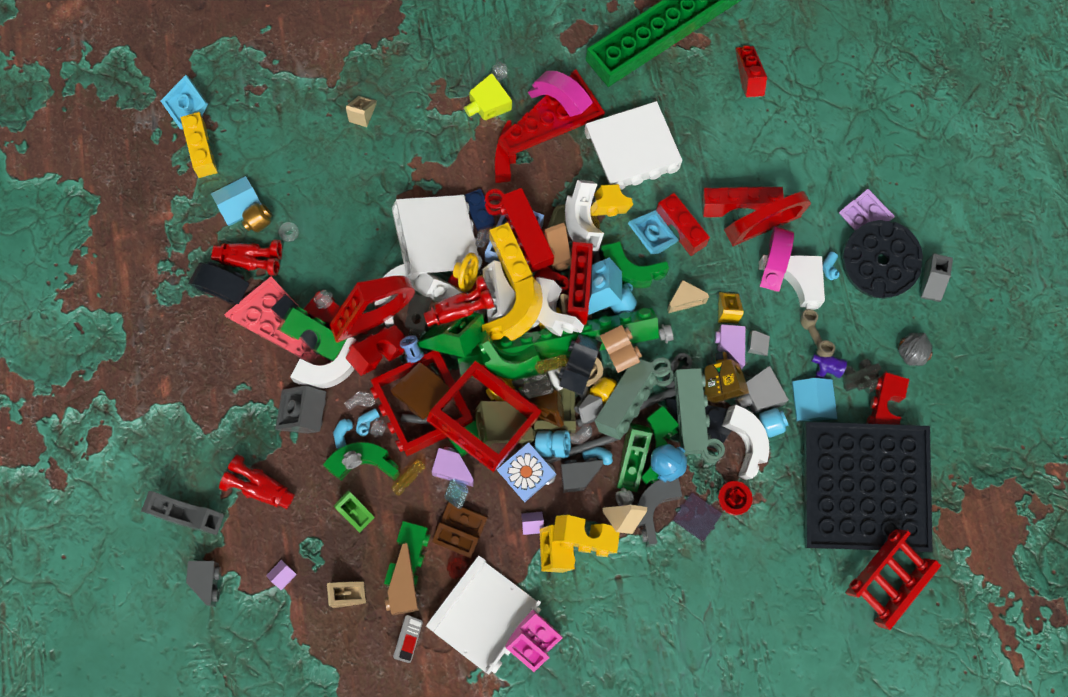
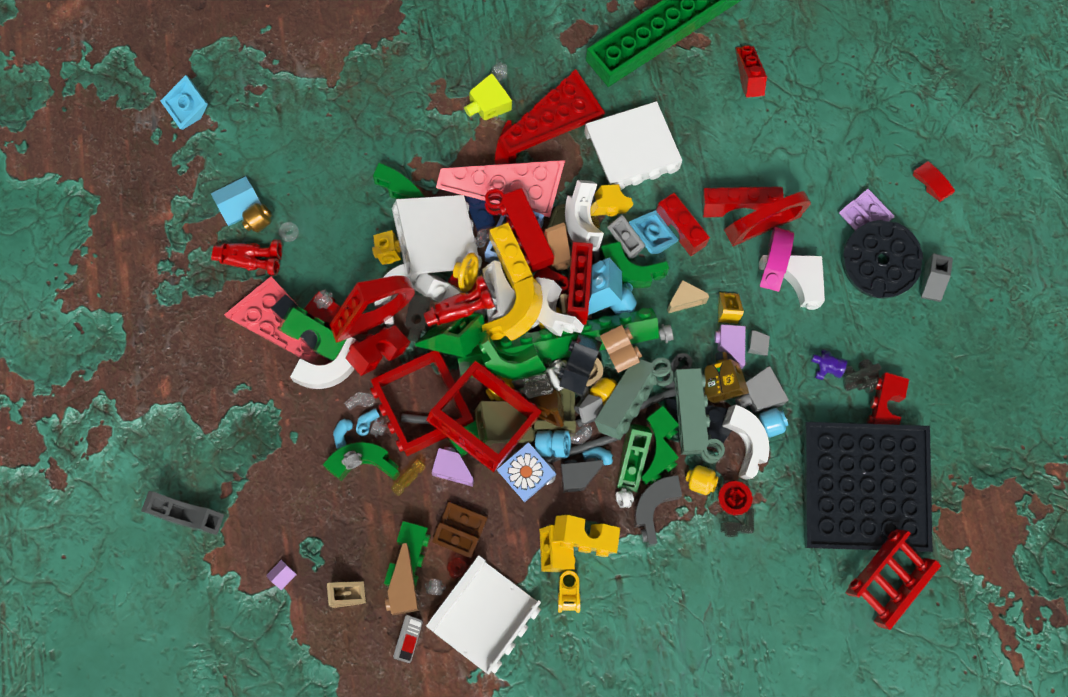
yellow arch [180,112,218,178] -> none
dark grey slope [186,561,222,607] -> none
black brick [188,261,250,304] -> none
red piece [219,454,295,509] -> none
dark grey slope [275,385,326,434] -> none
bright green slope [334,491,375,533] -> none
tan slope [346,96,377,127] -> none
reddish brown slope [391,362,450,420] -> none
medium blue bush [400,335,424,363] -> none
clear light blue slope [444,480,468,509] -> none
dark pink slope [505,609,563,672] -> none
lavender slope [521,512,544,535] -> none
dark pink arch [528,71,593,117] -> none
clear yellow axle [535,355,569,374] -> none
tan slope [603,505,647,534] -> none
dark azure cap [651,444,687,483] -> none
clear purple piece [673,493,722,542] -> none
medium azure slope [792,378,837,421] -> none
dark tan bar [801,309,835,357] -> none
medium azure arm [822,252,839,280] -> none
dark grey hair [898,333,933,366] -> none
none -> yellow brick [372,230,401,265]
none -> green slope [373,163,425,199]
none -> clear plate [424,579,446,595]
none -> coral wing [436,160,565,218]
none -> yellow piece [558,571,580,613]
none -> light grey slope [607,215,646,258]
none -> yellow head [686,465,718,495]
none -> clear smoke plate [721,508,754,537]
none -> red slope [913,161,955,202]

